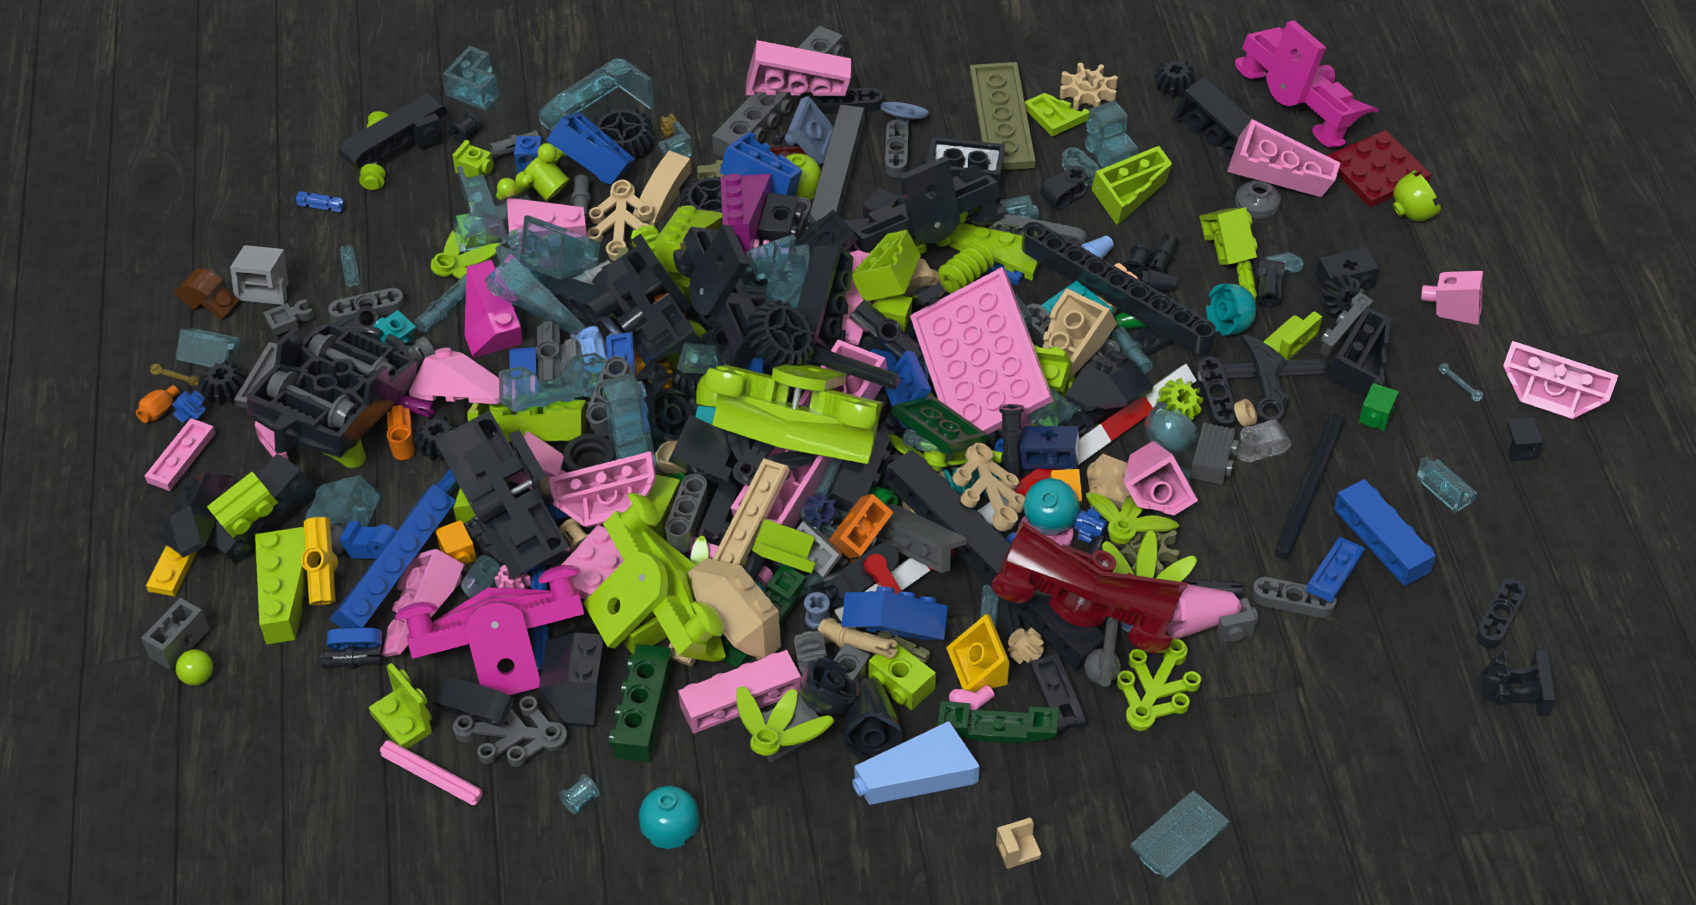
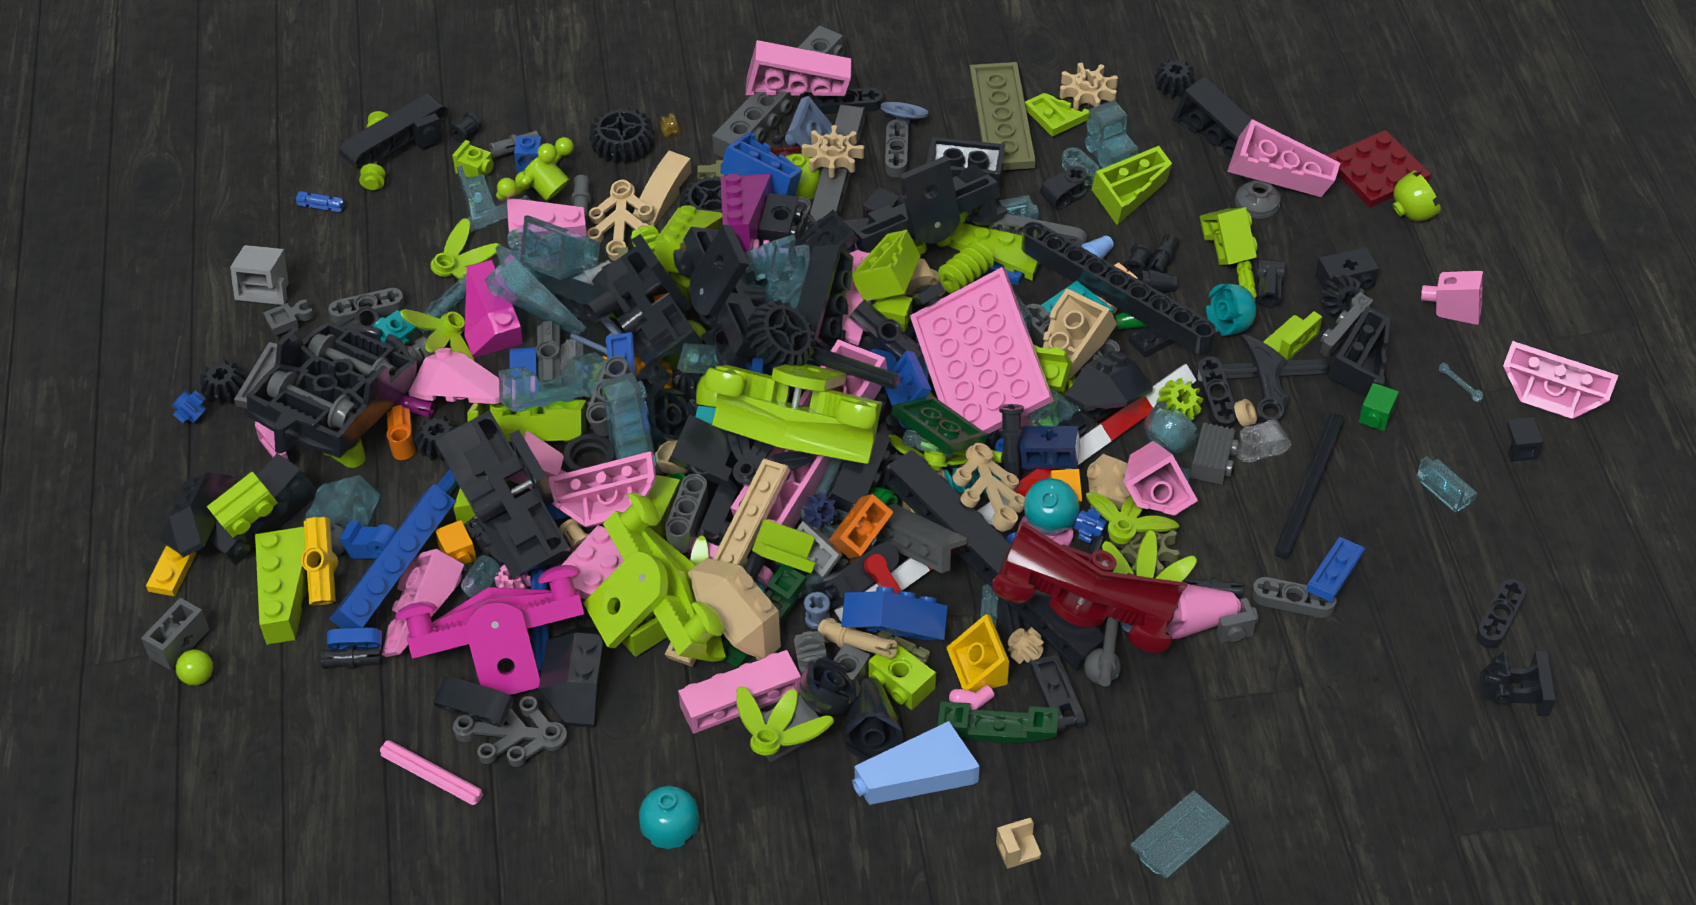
orange plant [136,385,179,423] -> none
bright pink plate [145,418,215,491] -> none
clear yellow hinge [150,363,199,386] -> none
reddish brown brick [174,269,239,320] -> none
clear light blue panel [176,328,240,367] -> none
clear light blue axle [340,245,360,287] -> none
lime bracket [369,663,432,749] -> none
clear light blue brick [442,46,499,111] -> none
clear light blue slope [453,211,509,252] -> none
clear light blue windscreen [538,58,654,132] -> none
blue wedge [546,112,635,185] -> none
clear light blue bush [559,774,599,814] -> none
light blue piece [577,326,607,373] -> none
dark green brick [609,644,673,762] -> none
clear light blue panel [658,121,692,157] -> none
clear light blue pin [1111,327,1153,374] -> none
lime plant [1117,639,1201,731] -> none
dark pink piece [1235,20,1379,148] -> none
clear light blue arm [1264,252,1303,273] -> none
blue brick [1334,479,1436,586] -> none
none -> lime plant [400,309,474,361]
none -> tan gear [802,125,864,178]

